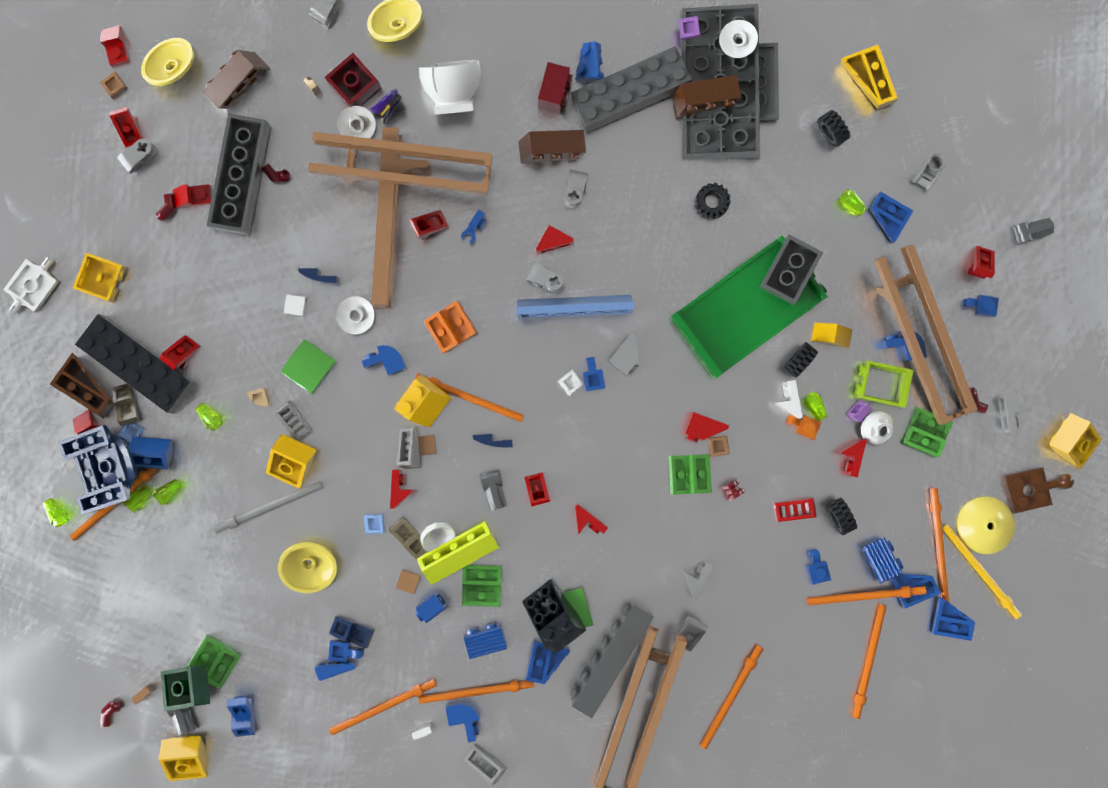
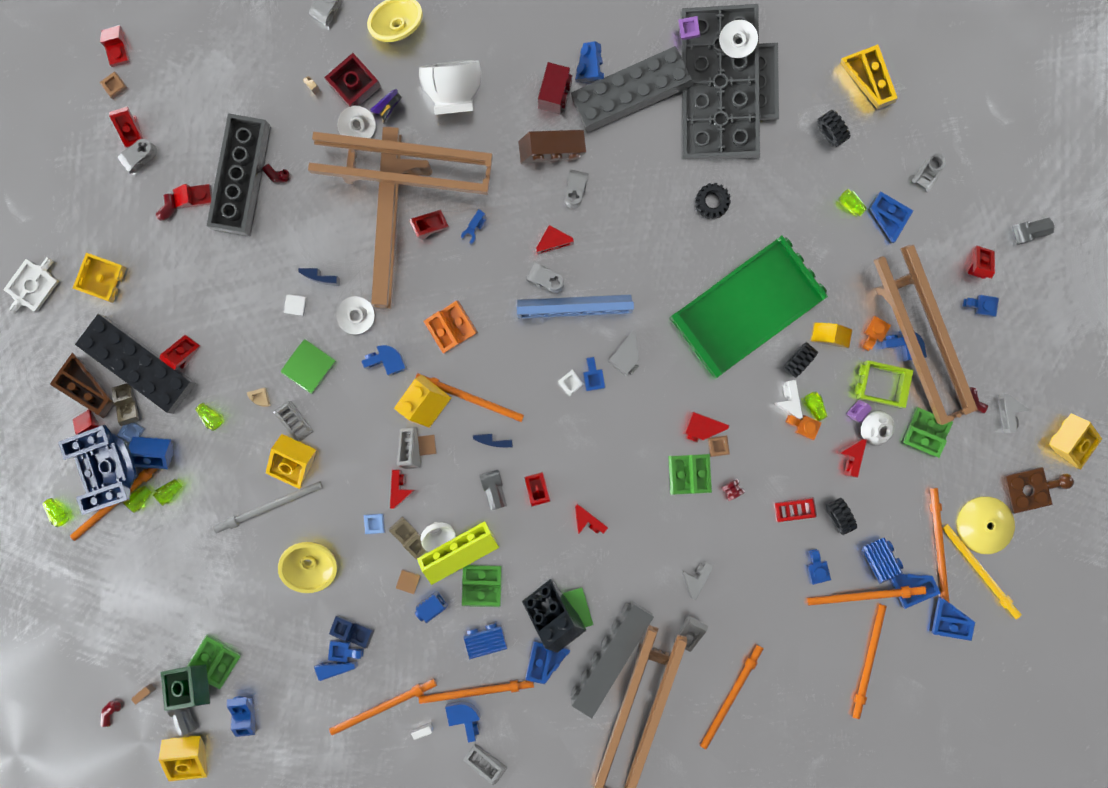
light yellow dish [141,38,194,86] -> none
wedge [203,50,270,109] -> none
reddish brown wedge [673,75,741,118] -> none
dark grey brick [759,234,824,305] -> none
none -> orange plate [862,316,891,351]

